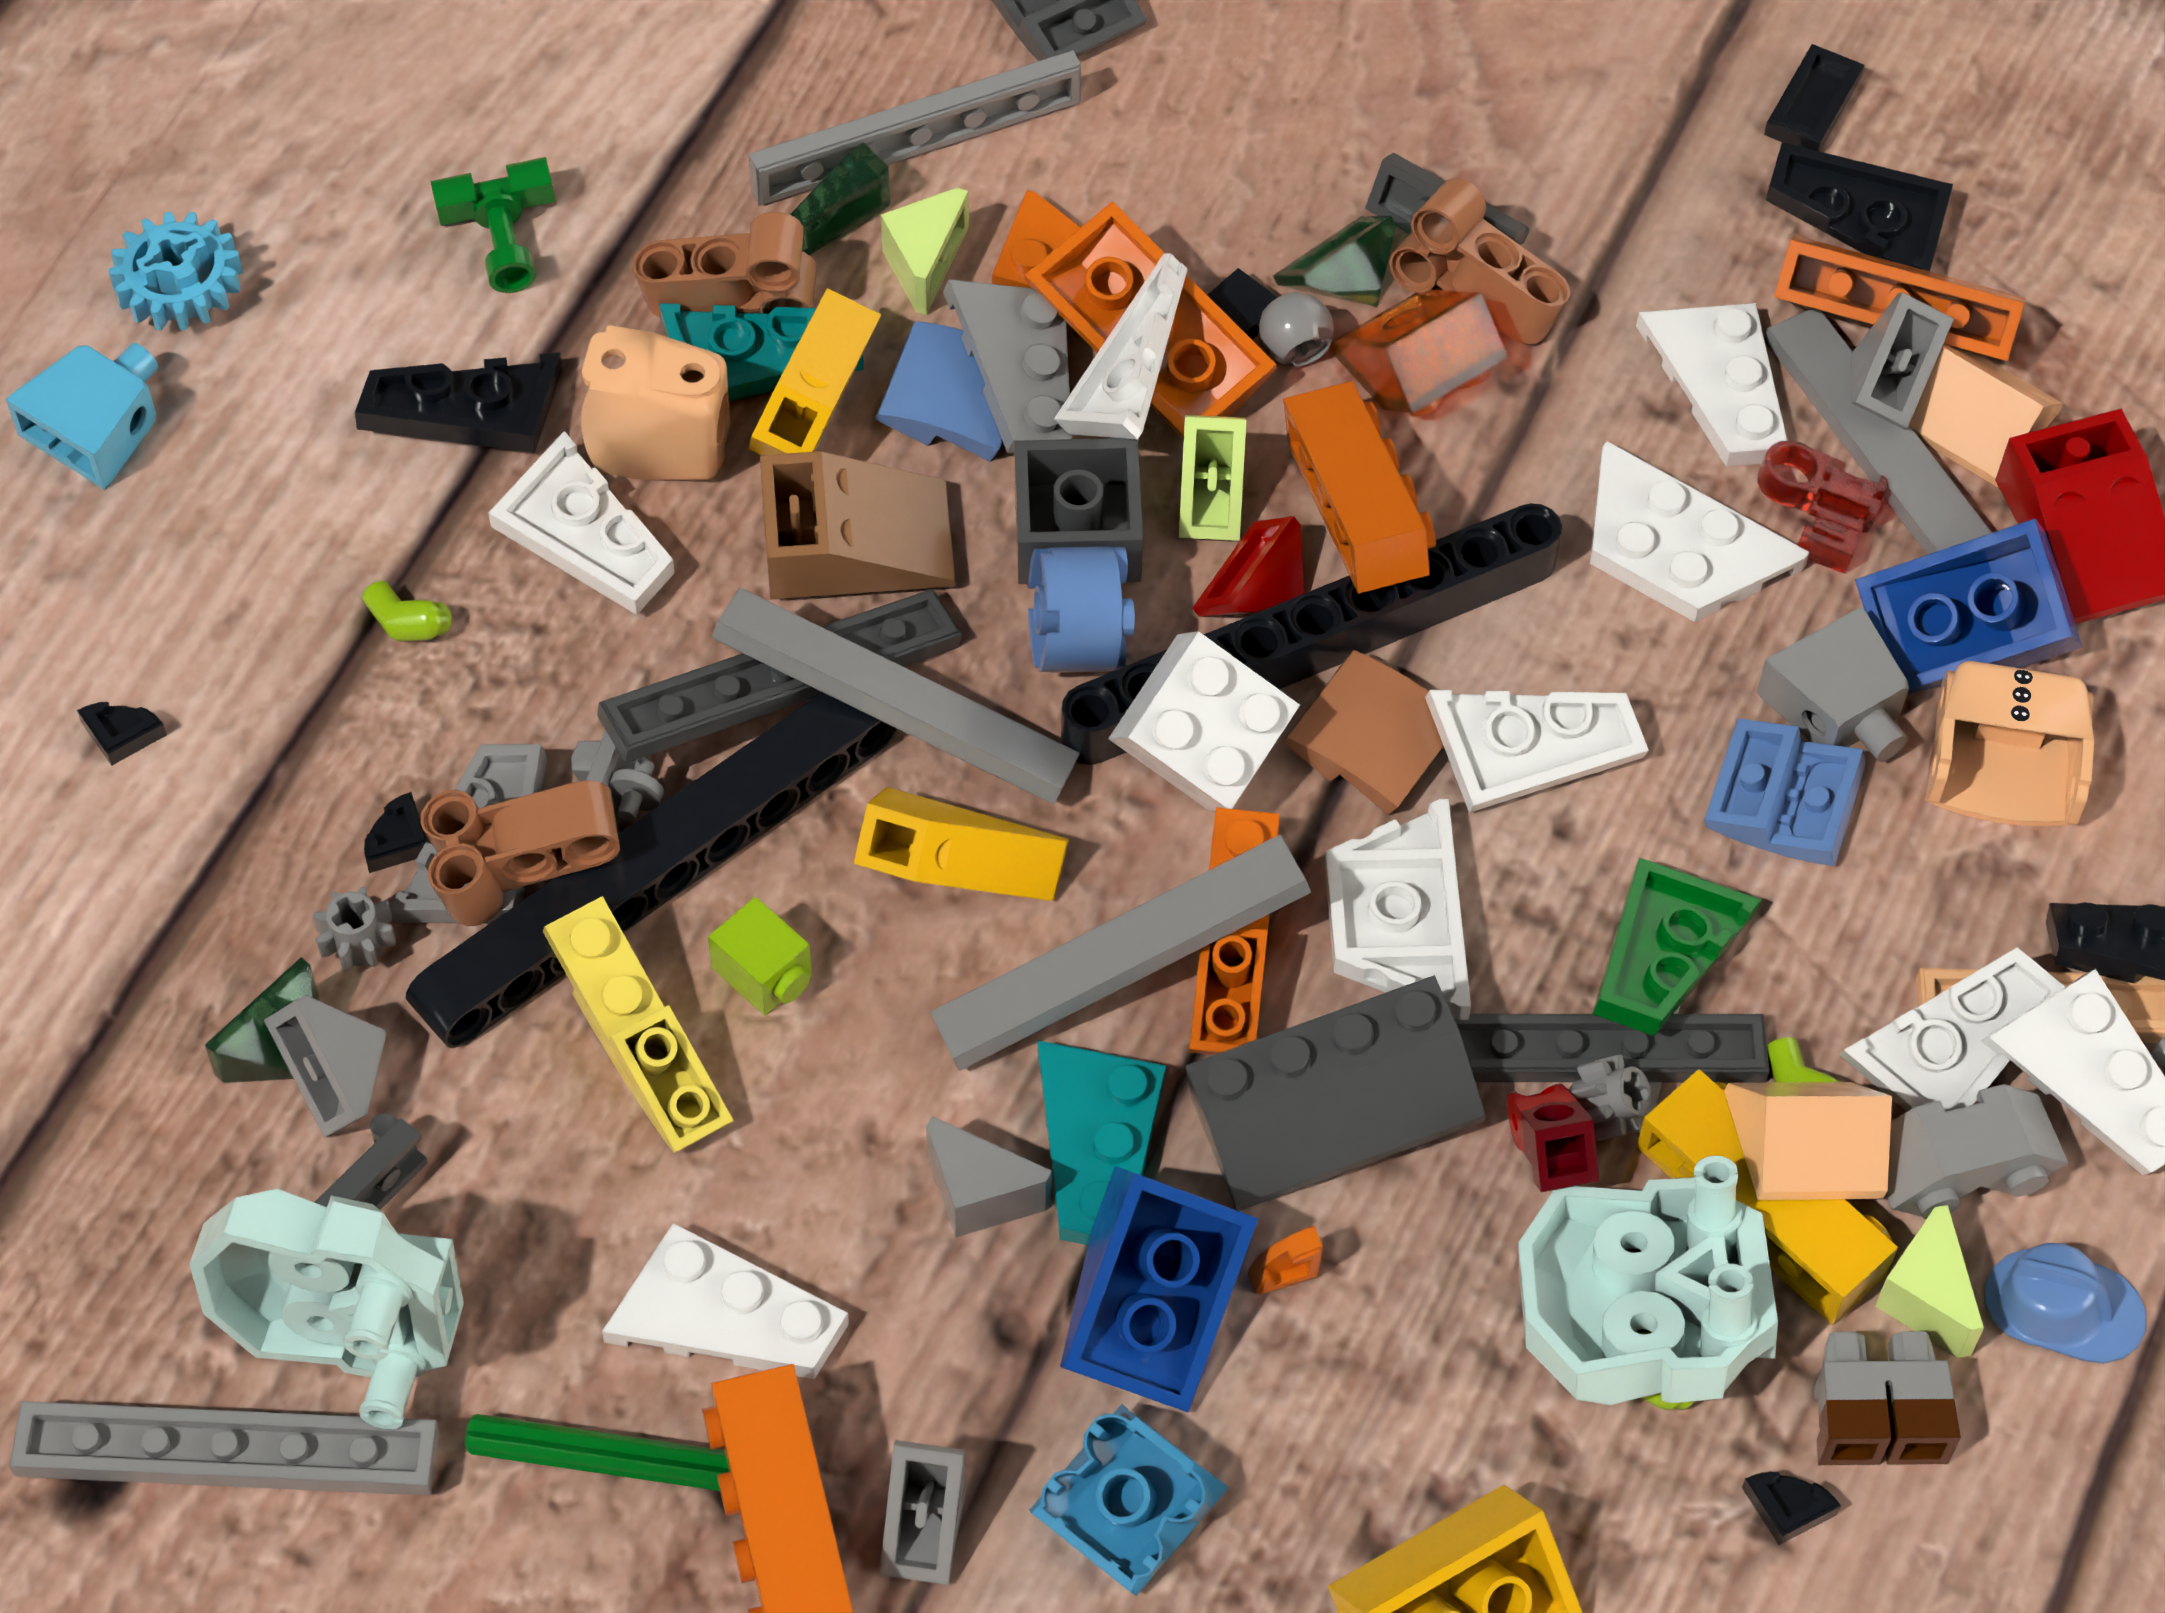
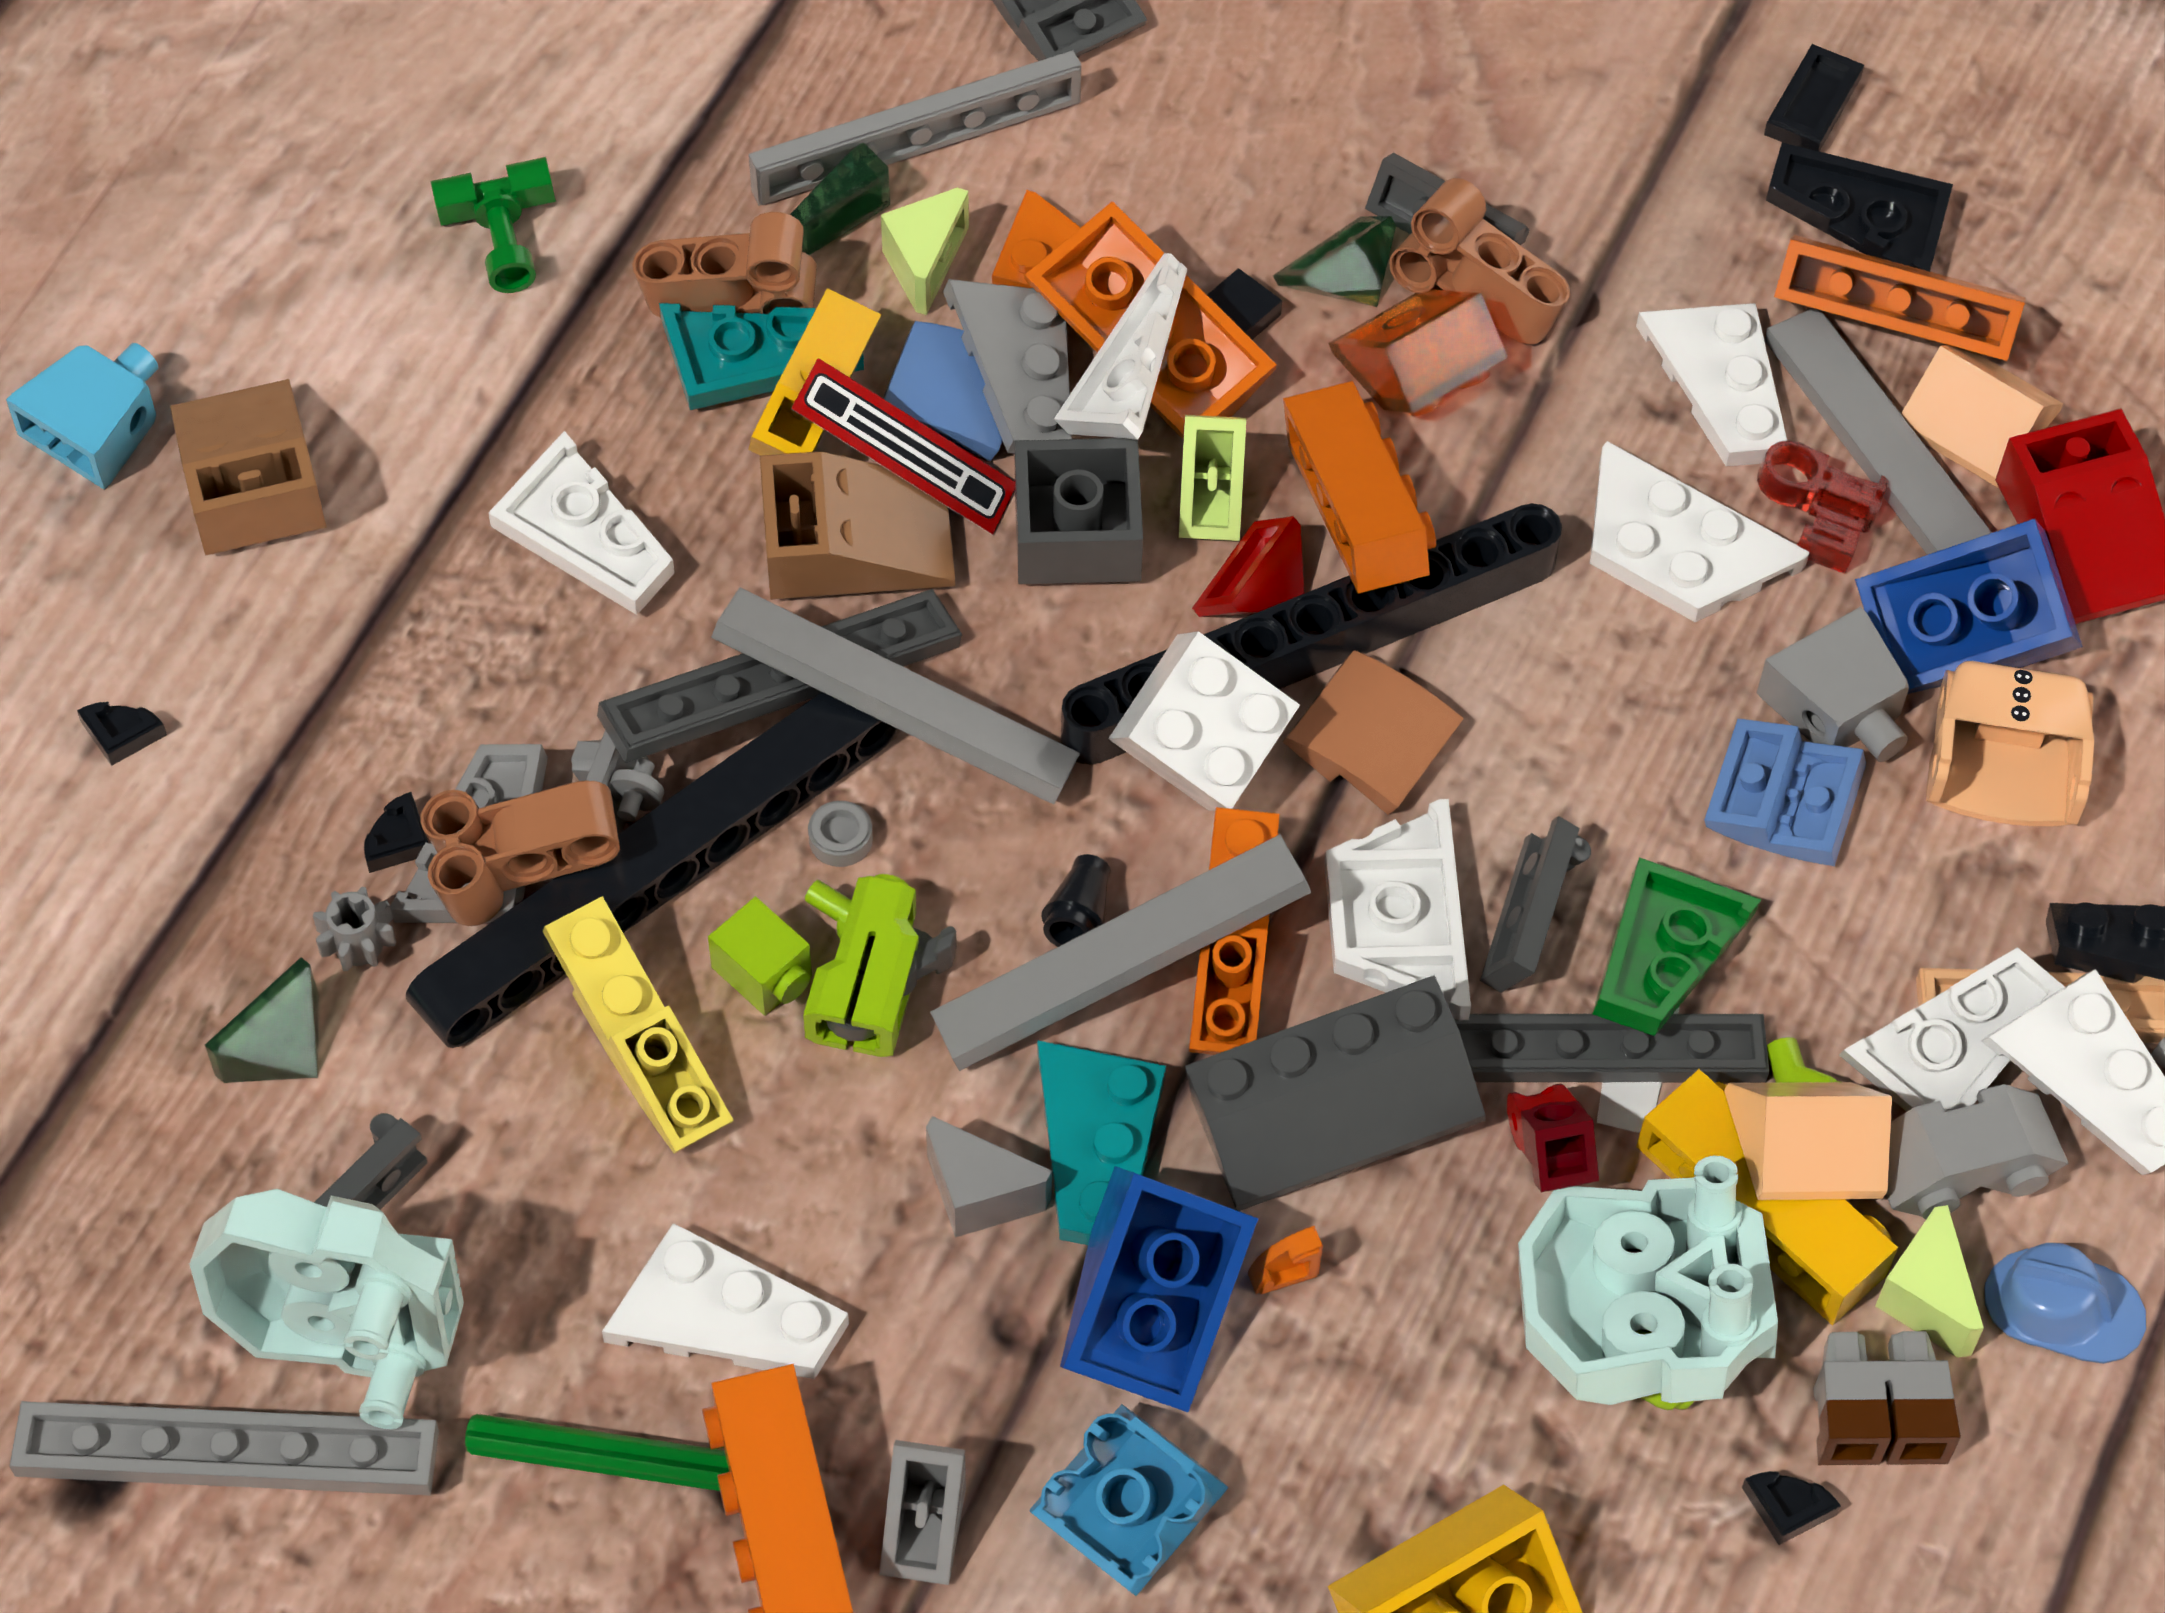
medium azure gear [109,212,243,331] -> none
light grey slope [264,995,387,1138] -> none
black wing [355,352,562,453] -> none
lime arm [362,580,452,642] -> none
light nougat piece [581,325,730,480] -> none
yellow slope [853,787,1069,901] -> none
medium blue brick [1028,546,1135,673] -> none
light grey piece [1259,292,1334,367] -> none
white wing [1425,690,1649,813] -> none
light grey gear [1569,1054,1652,1141] -> none
light grey slope [1851,292,1954,429] -> none
none -> medium nougat slope [170,379,327,556]
none -> sticker [791,358,1015,535]
none -> lime piece [803,874,957,1057]
none -> light grey tile [808,801,873,867]
none -> black cone [1041,854,1111,947]
none -> dark grey hinge [1480,816,1591,993]

